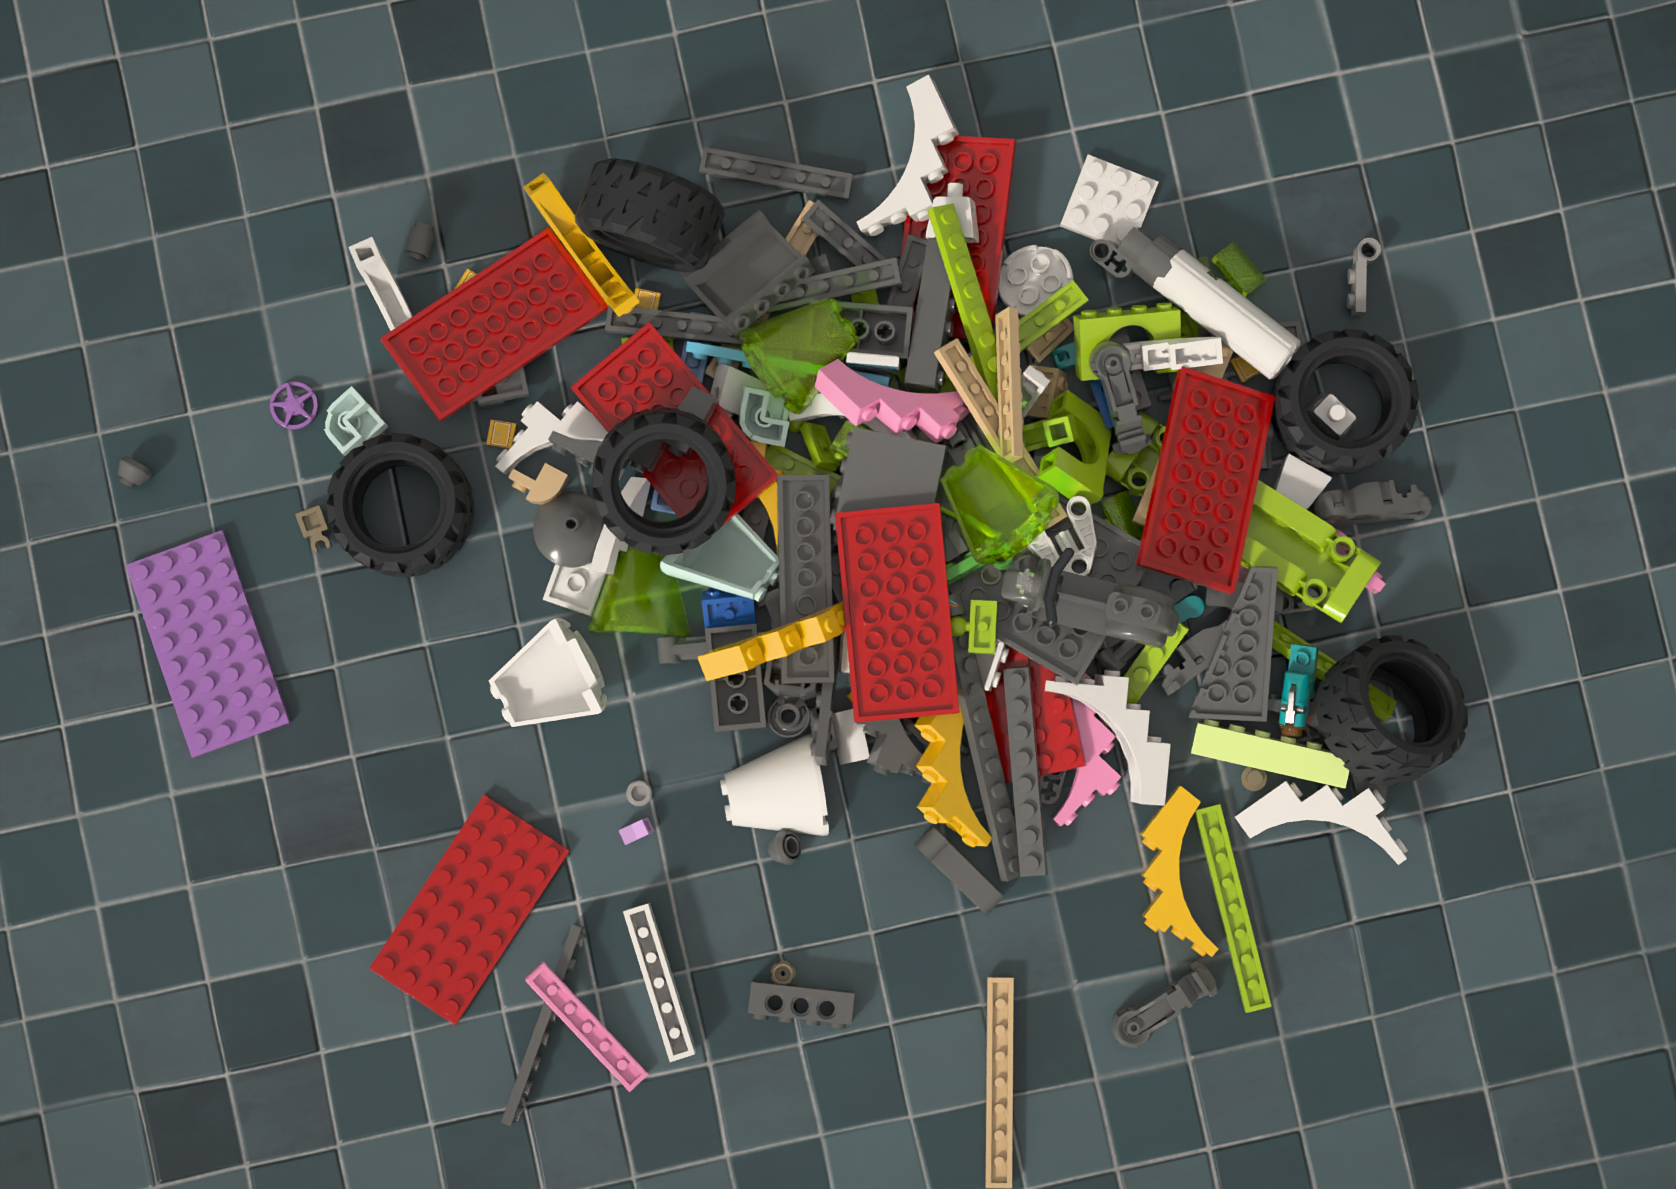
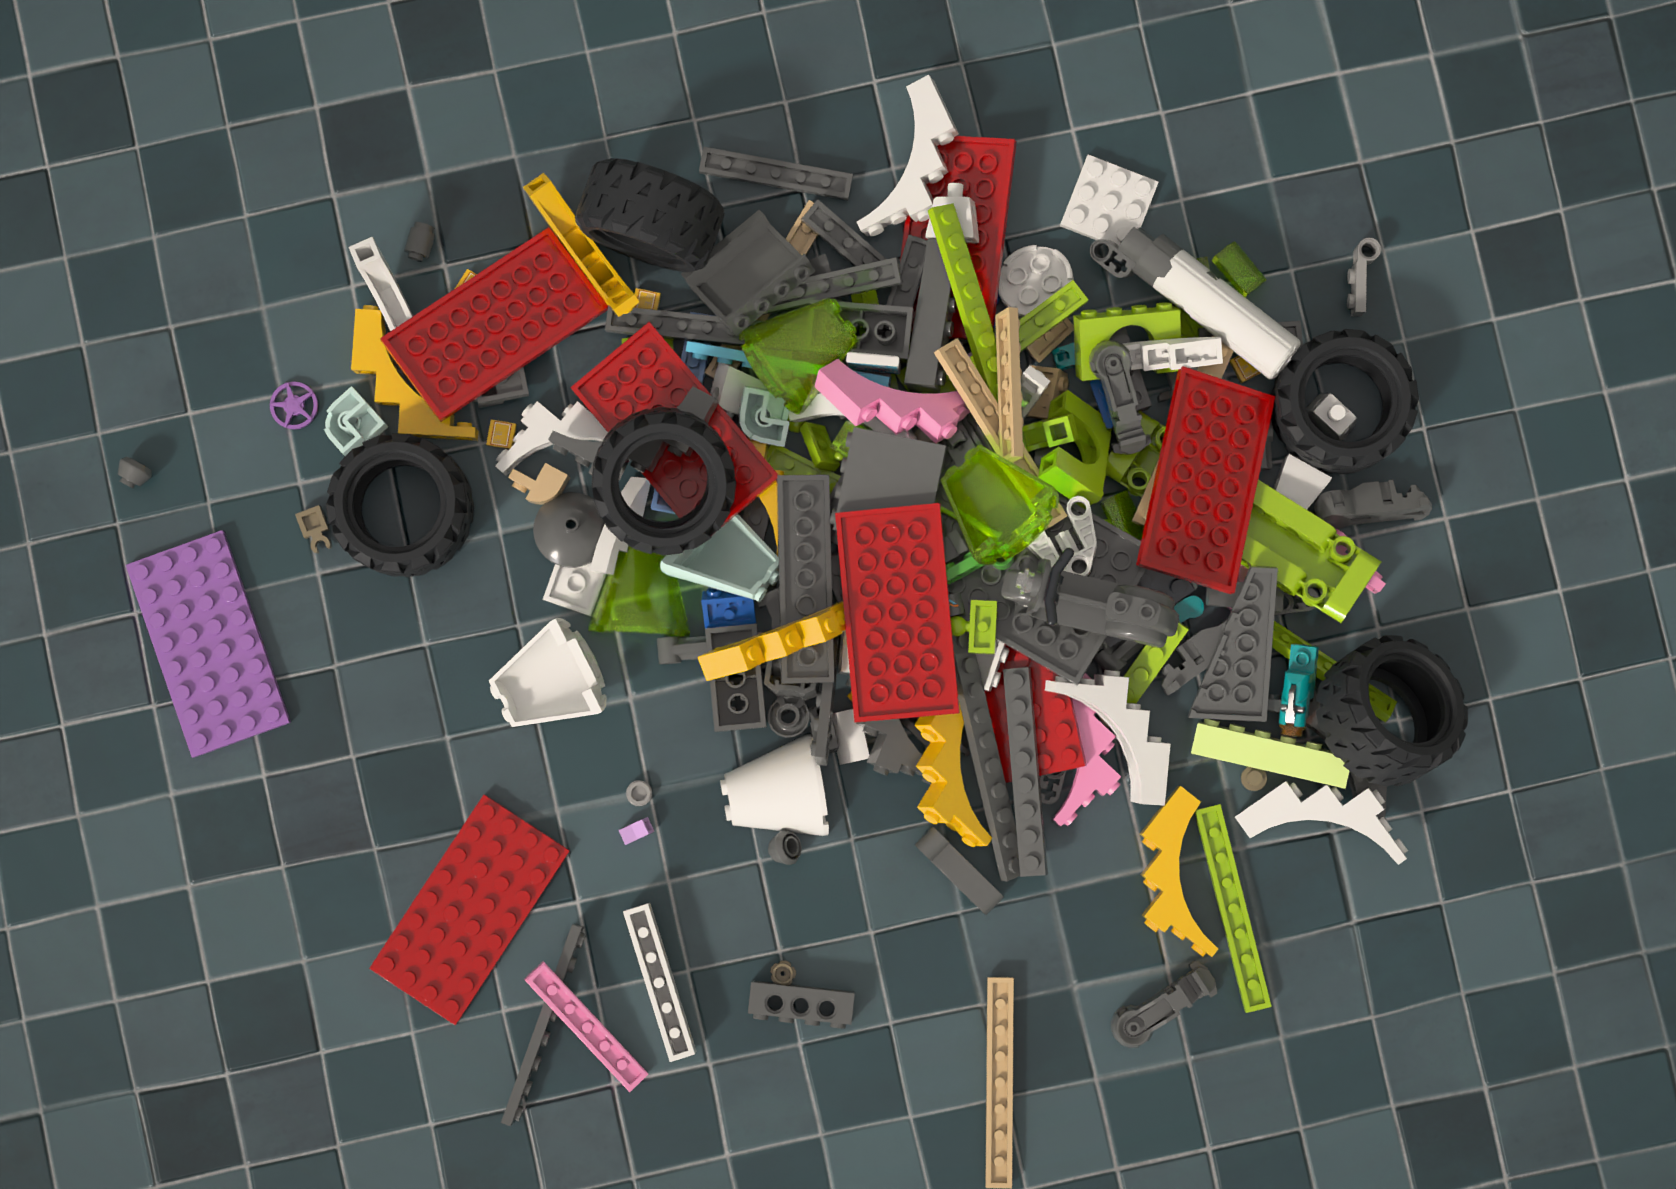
none -> yellow arch [351,305,479,441]

